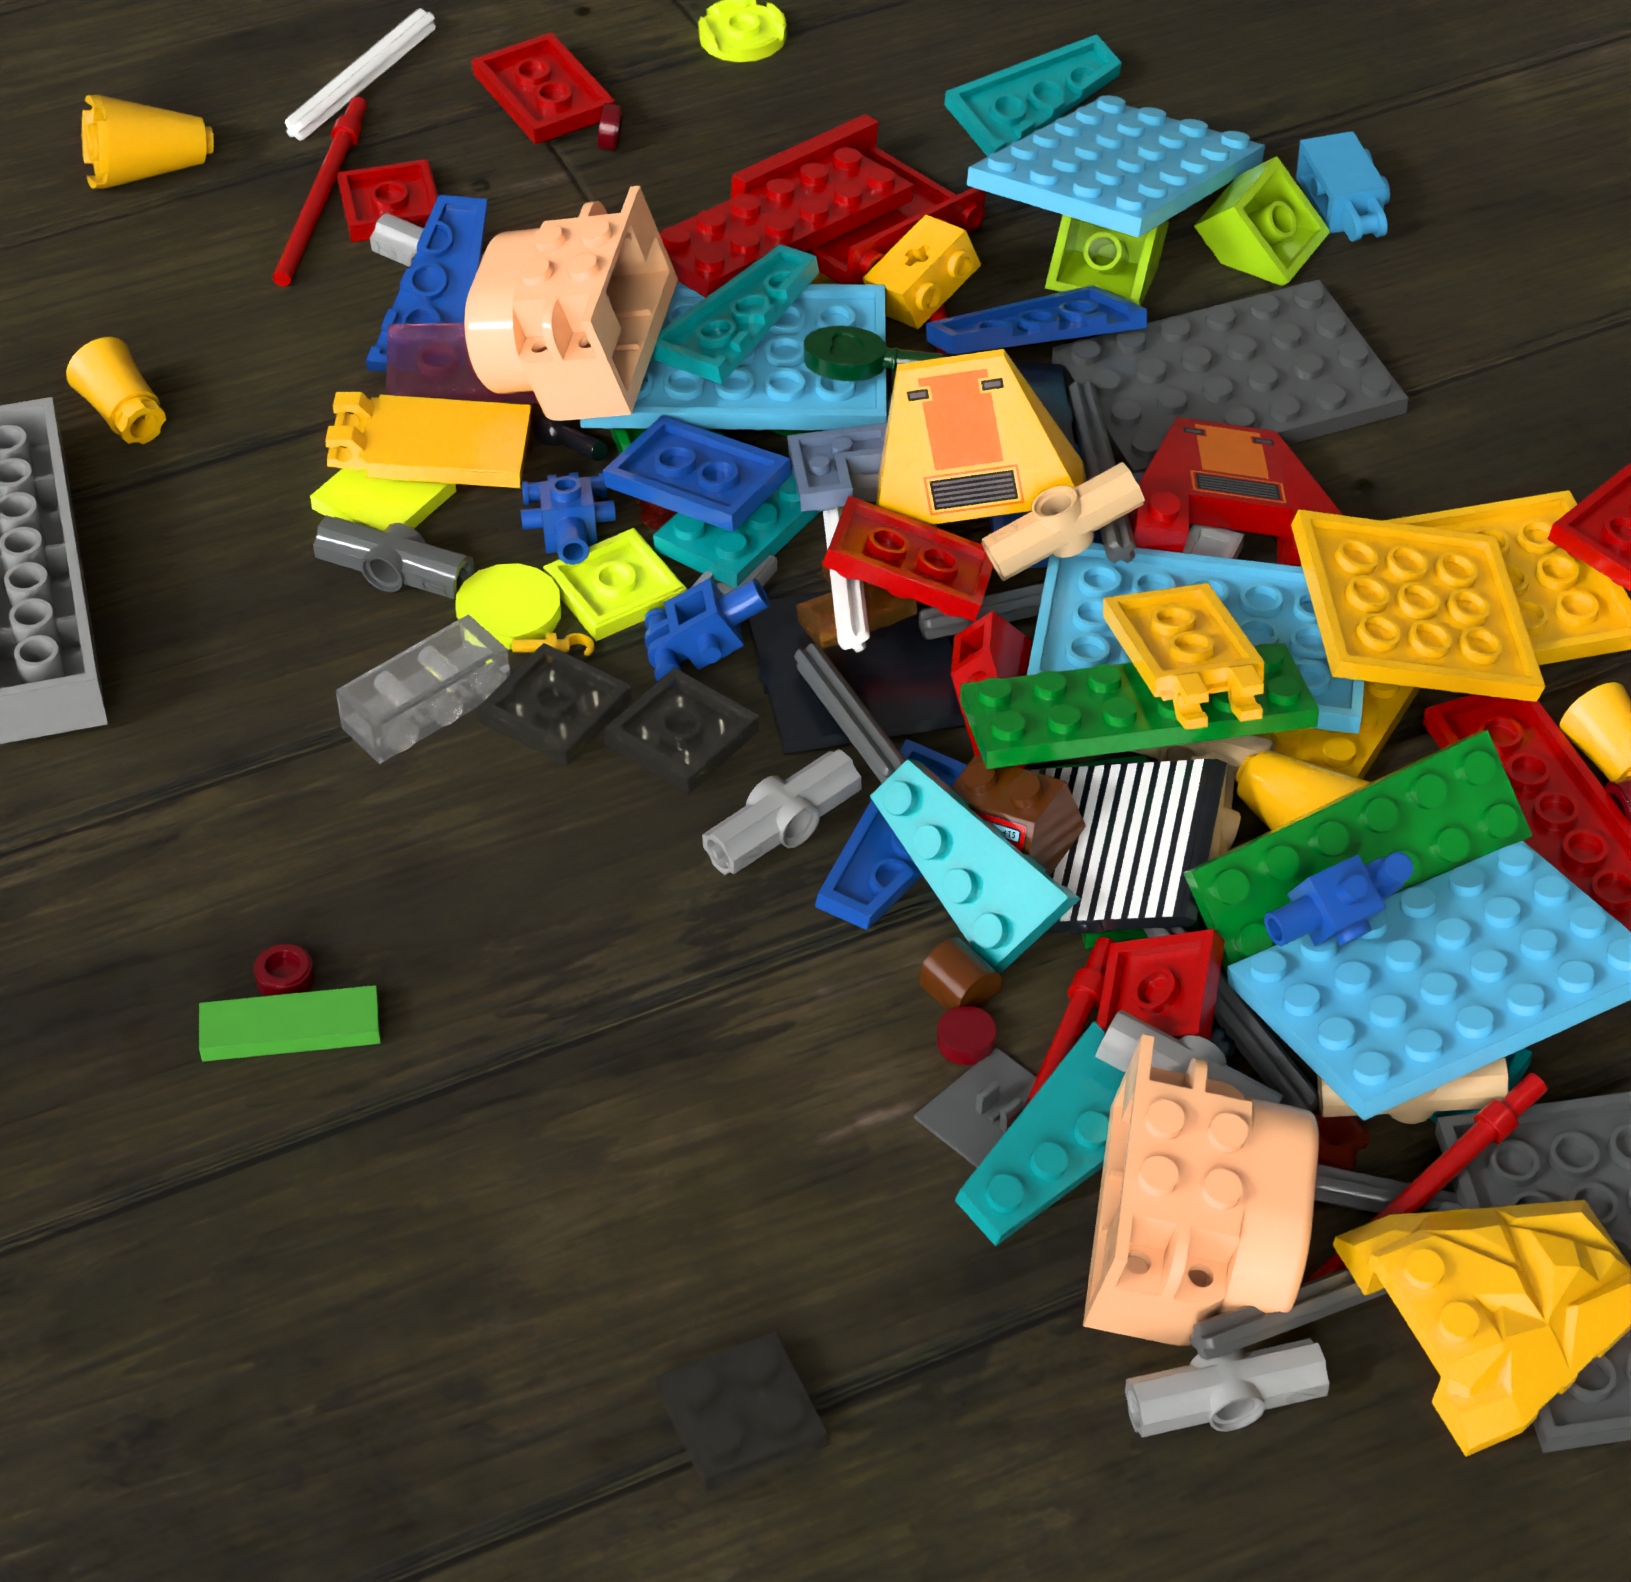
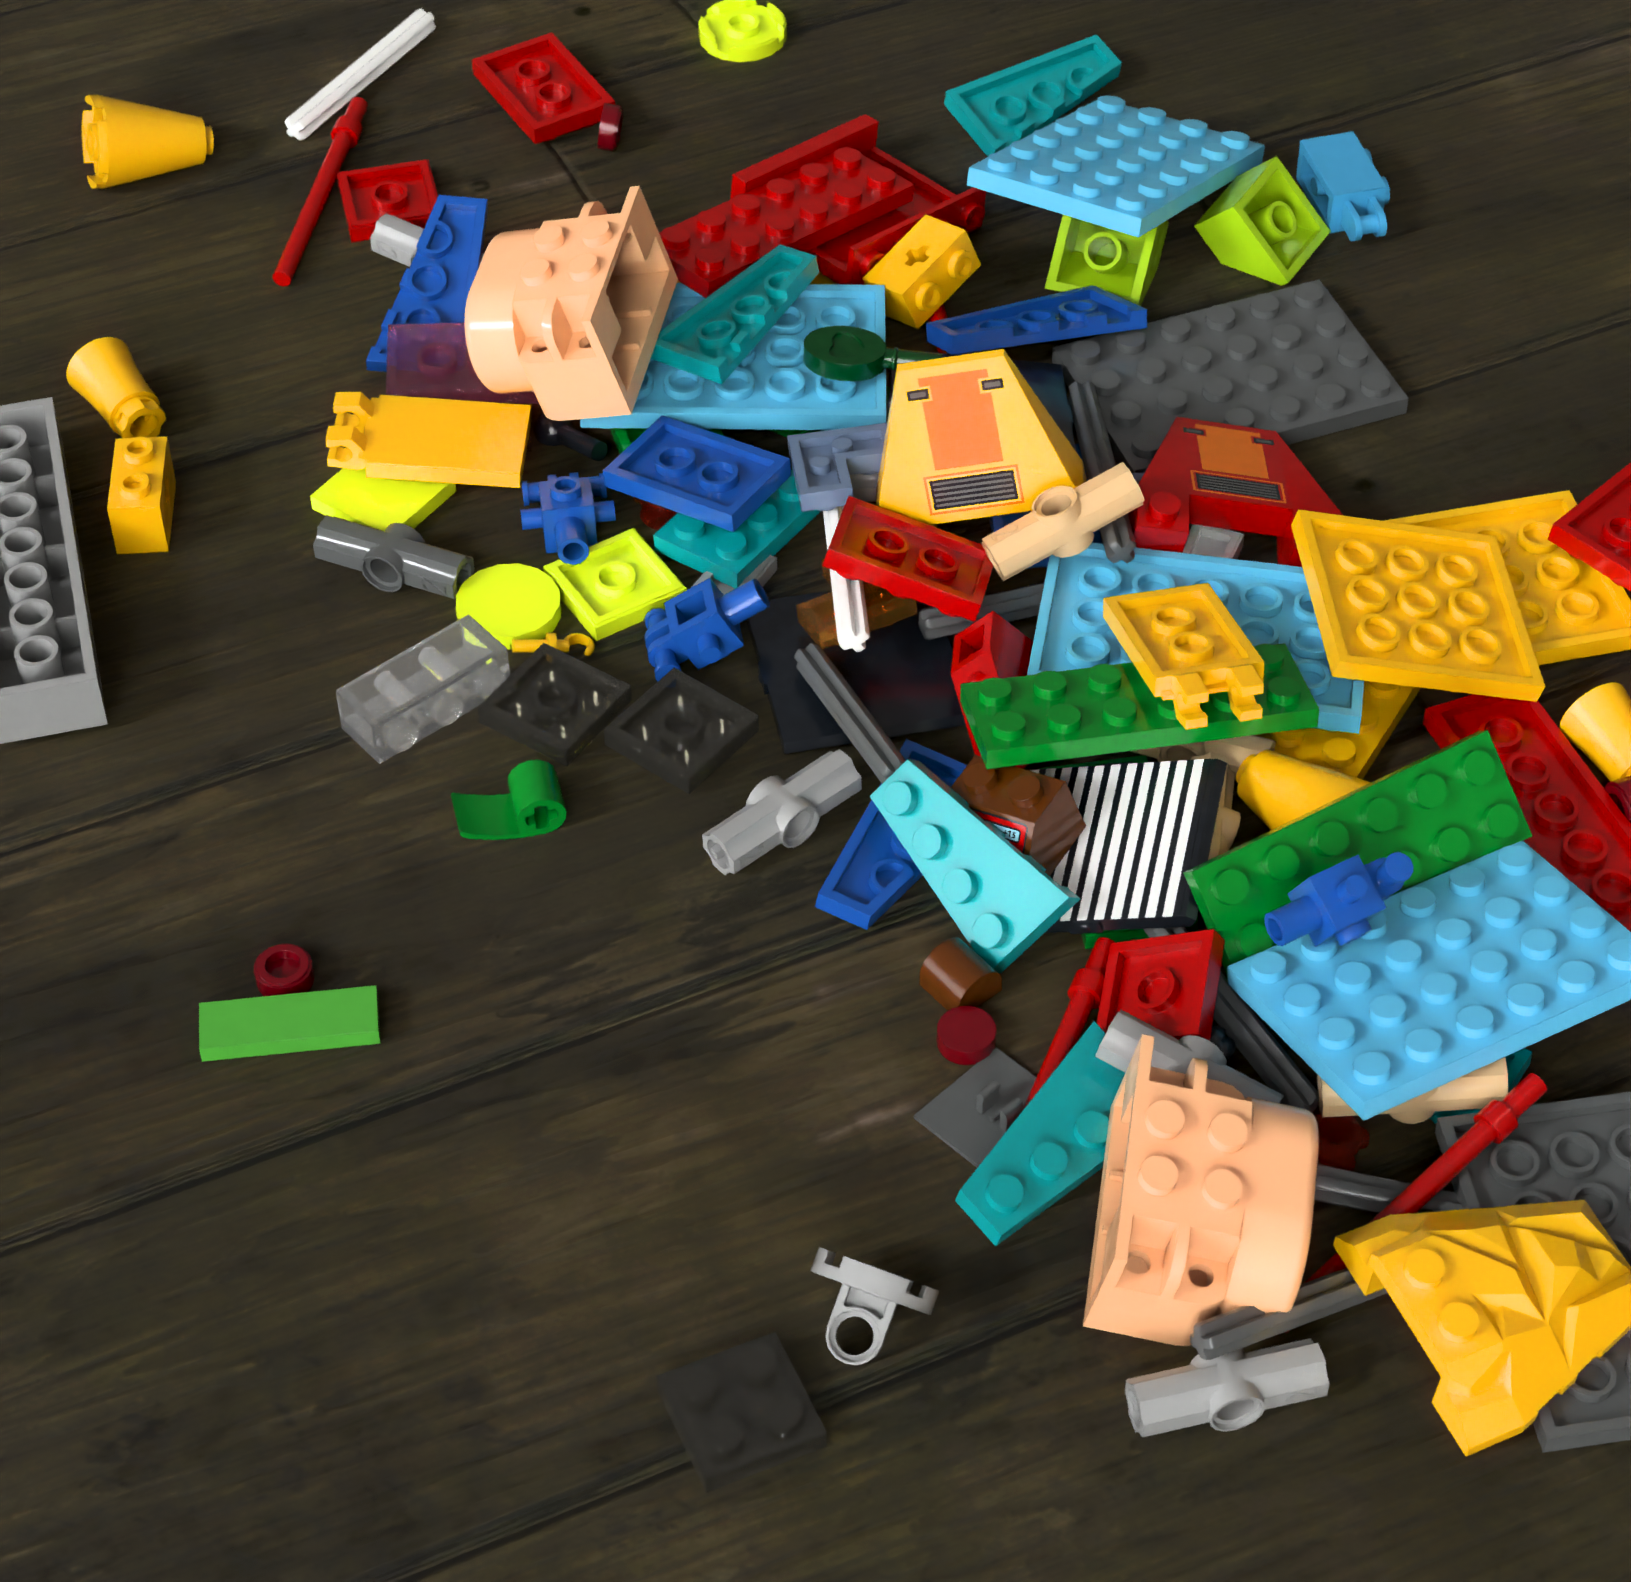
none -> yellow brick [107,436,176,554]
none -> green panel [451,760,567,840]
none -> light grey tile [810,1247,939,1365]

